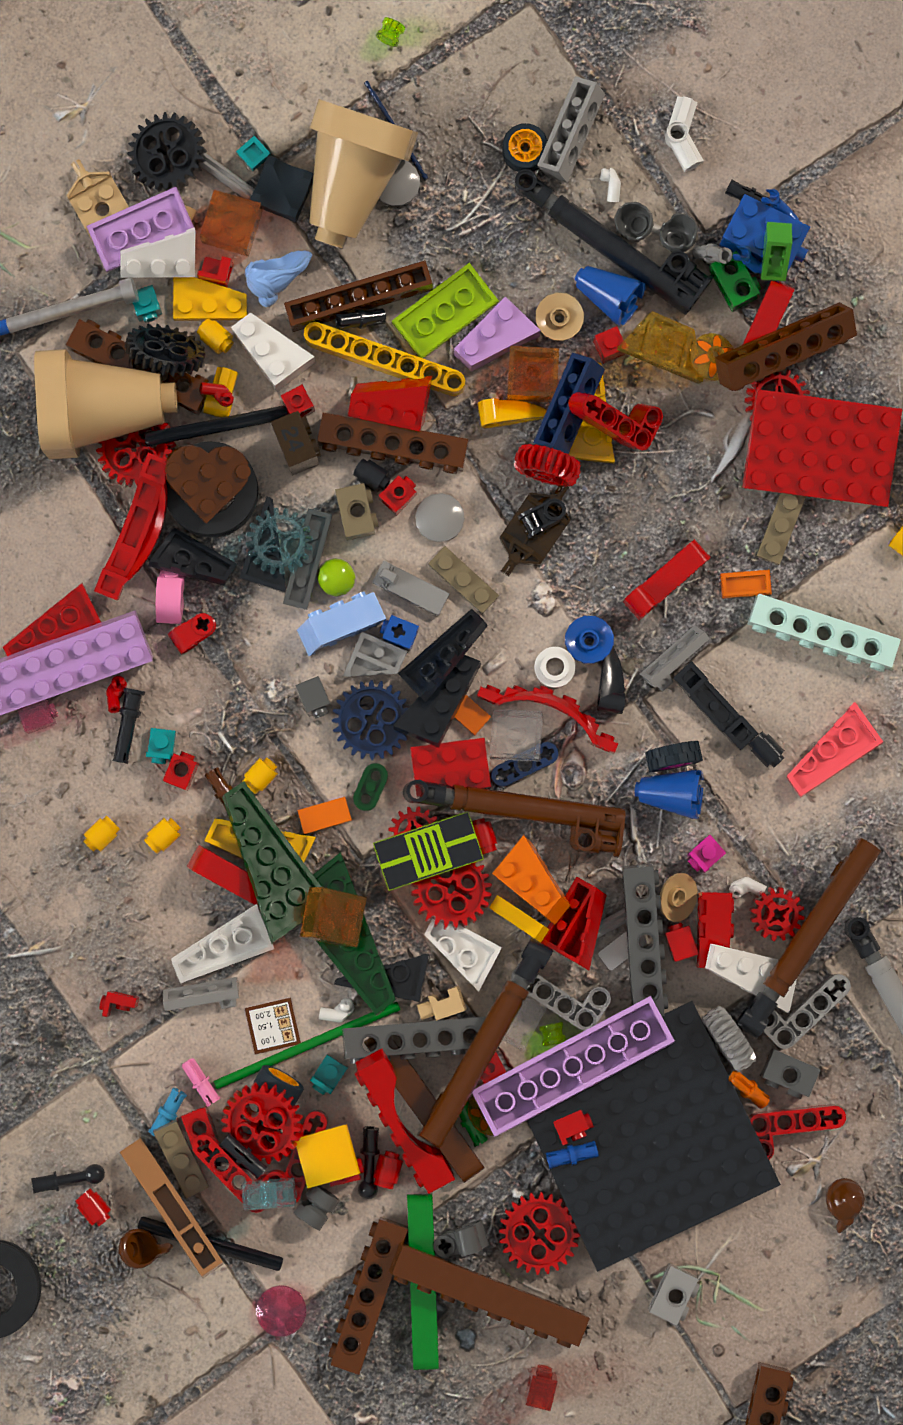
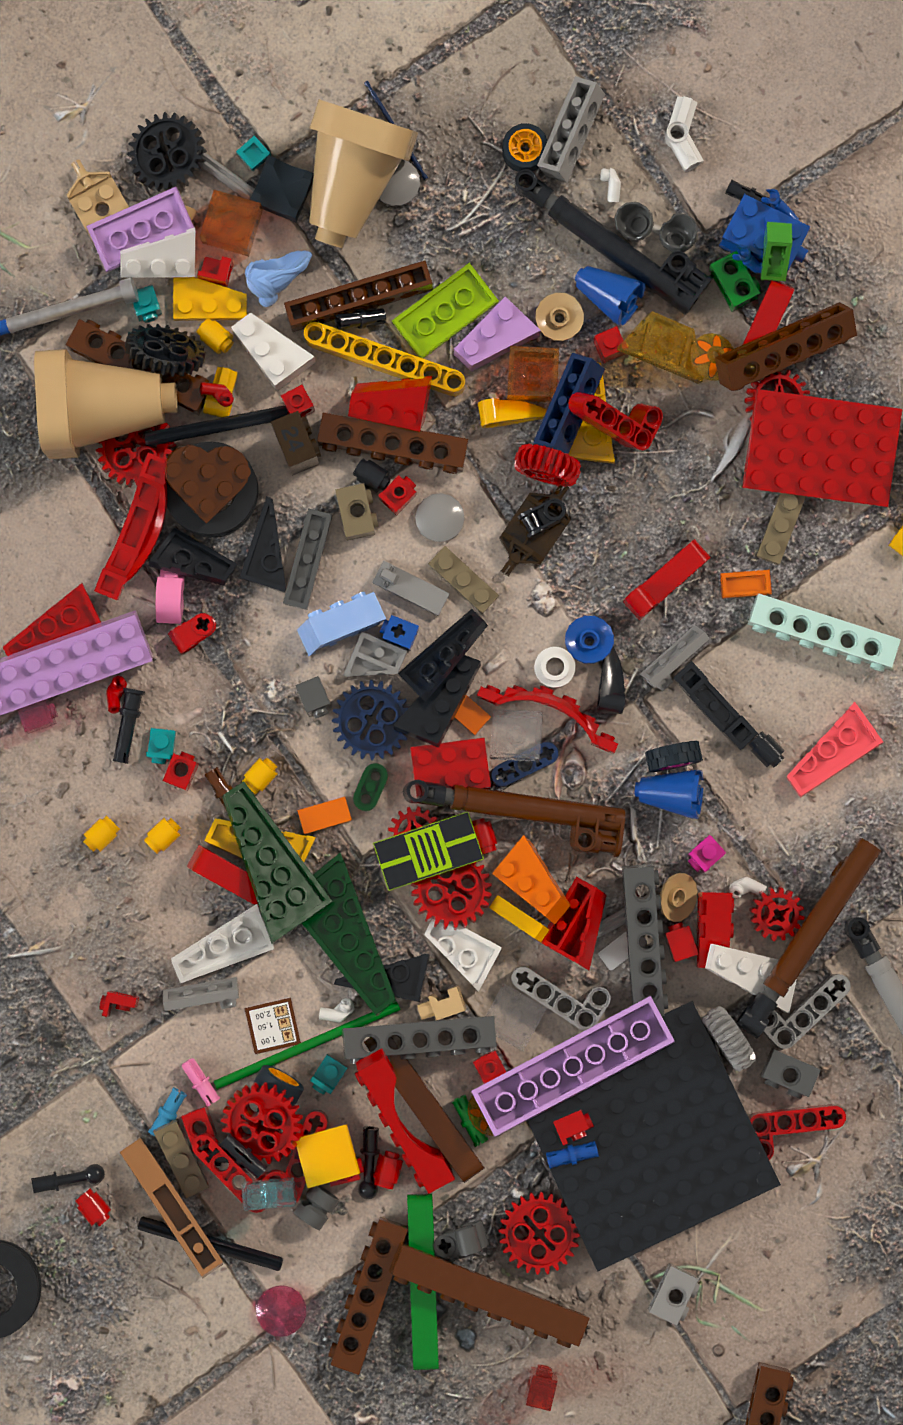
reddish brown hat [119,1228,174,1269] -> none
clear light blue gear [246,508,313,575] -> none
clear orange brick [300,887,367,947] -> none
lime hair [317,558,356,597] -> none
clear neon green wheel [376,17,406,47] -> none
reddish brown piece [417,938,554,1148] -> none
clear neon green wheel [538,1021,566,1046] -> none
light grey pin [692,243,732,264] -> none
orange axle [728,1070,770,1109] -> none
reddish brown hat [826,1178,865,1234] -> none

